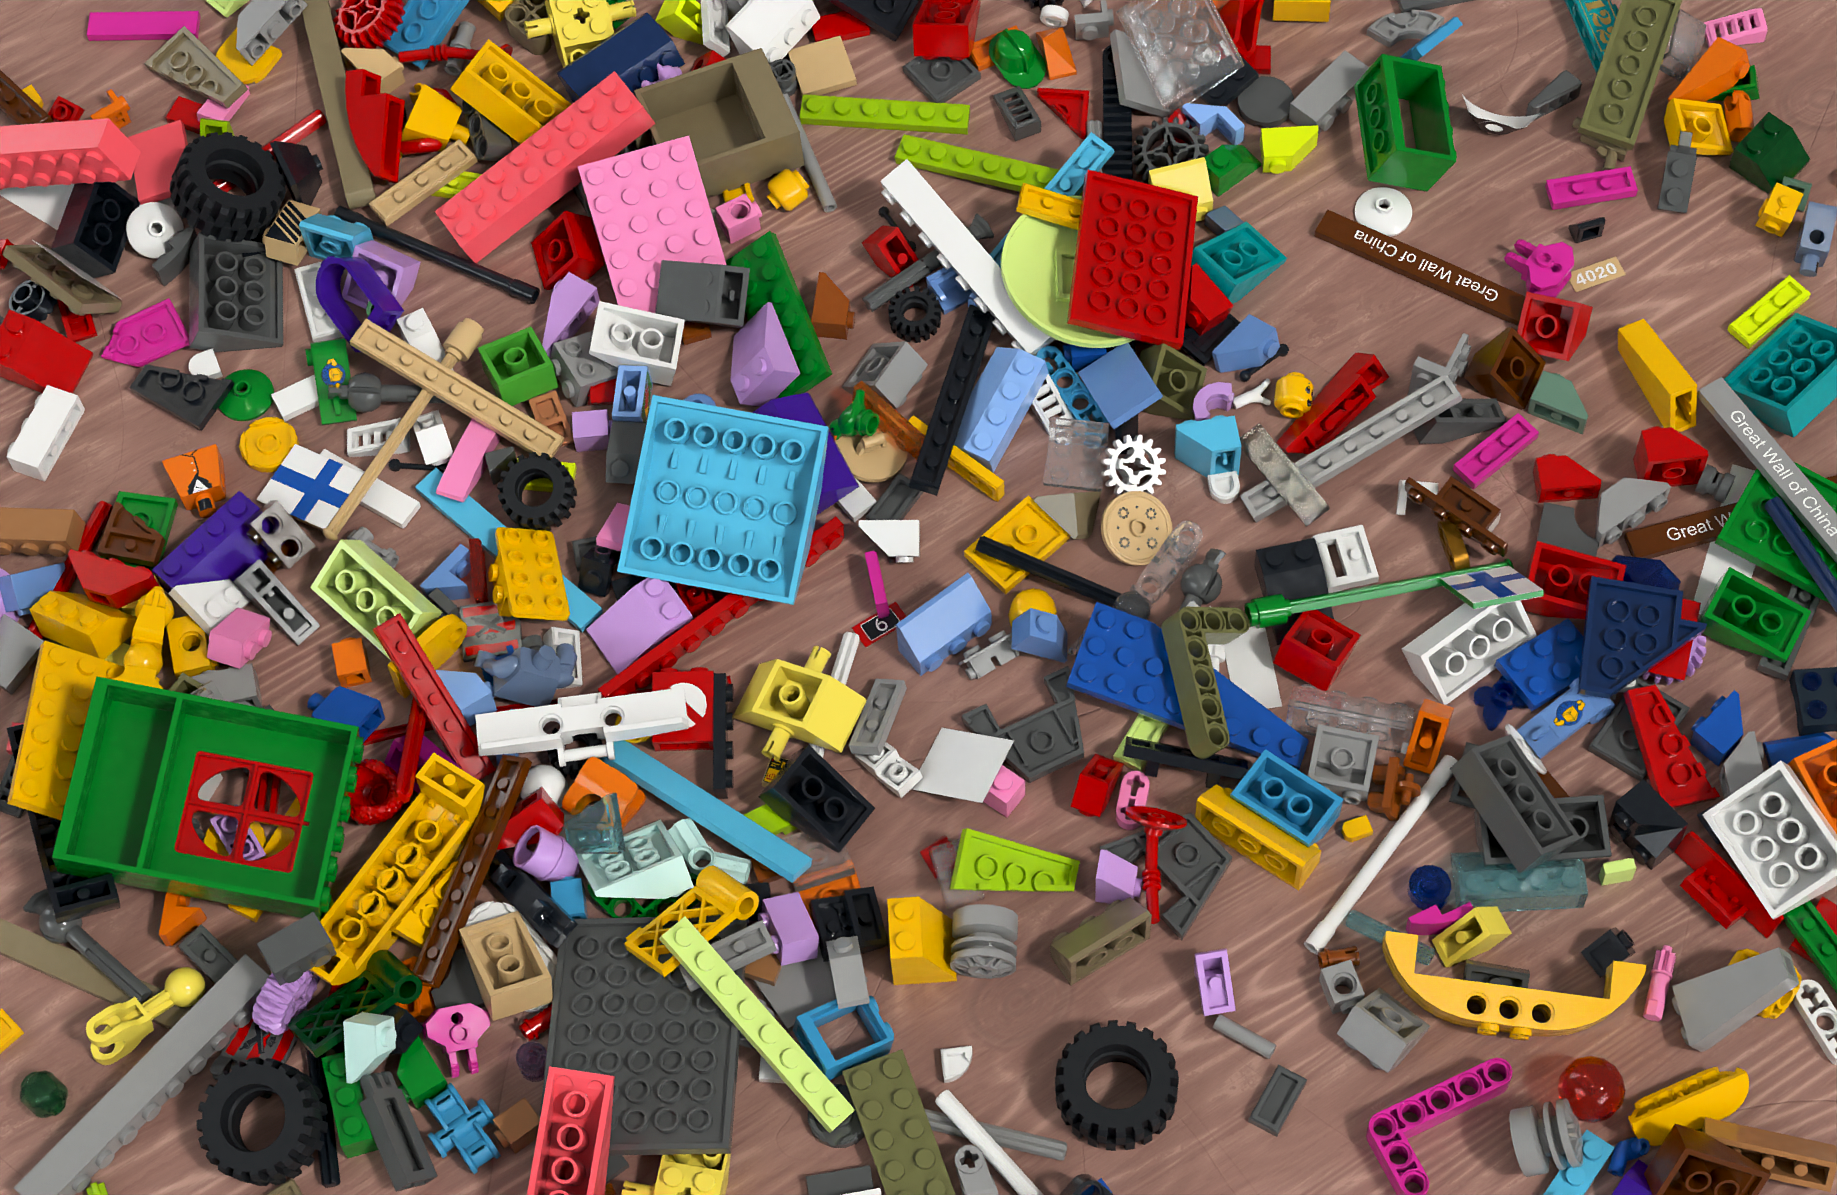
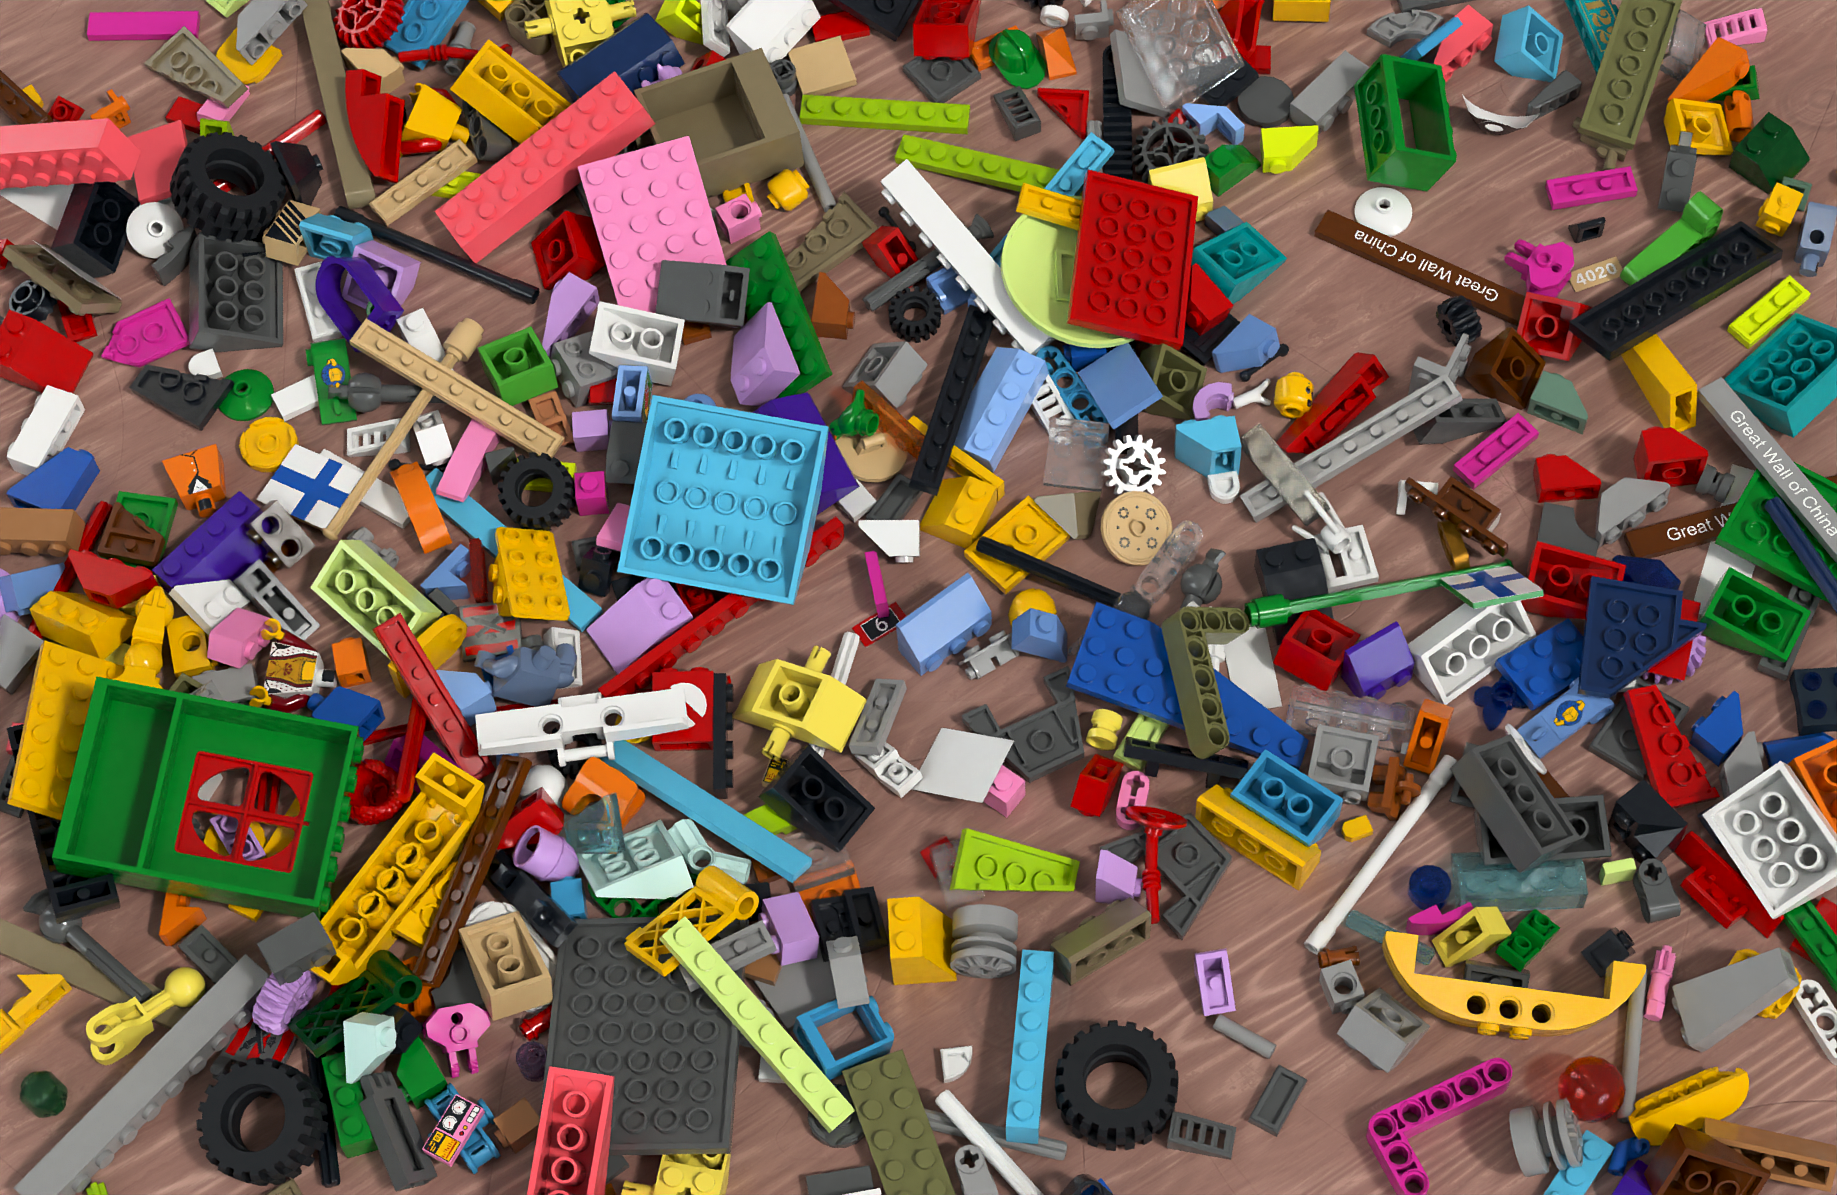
none -> blue slope [6,447,100,510]
none -> yellow slope [8,974,72,1032]
none -> torso [249,618,338,713]
none -> orange arch [390,461,452,554]
none -> tile [422,1094,485,1167]
none -> dark pink brick [574,471,609,516]
none -> dark tan wing [786,192,879,292]
none -> yellow slope [920,476,997,549]
none -> medium azure arch [1006,949,1054,1144]
none -> light yellow wheel [1086,709,1123,750]
none -> dark grey slope [1167,1111,1237,1160]
none -> white plant [1292,490,1352,554]
none -> slope [1341,621,1415,705]
none -> coral slope [1433,4,1493,83]
none -> black gear [1436,295,1482,346]
none -> medium azure slope [1494,5,1564,82]
none -> green slope [1495,909,1560,972]
none -> black plate [1569,221,1783,361]
none -> light grey piece [1617,969,1647,1123]
none -> bright green beam [1620,191,1723,286]
none -> dark grey piece [1633,858,1681,924]

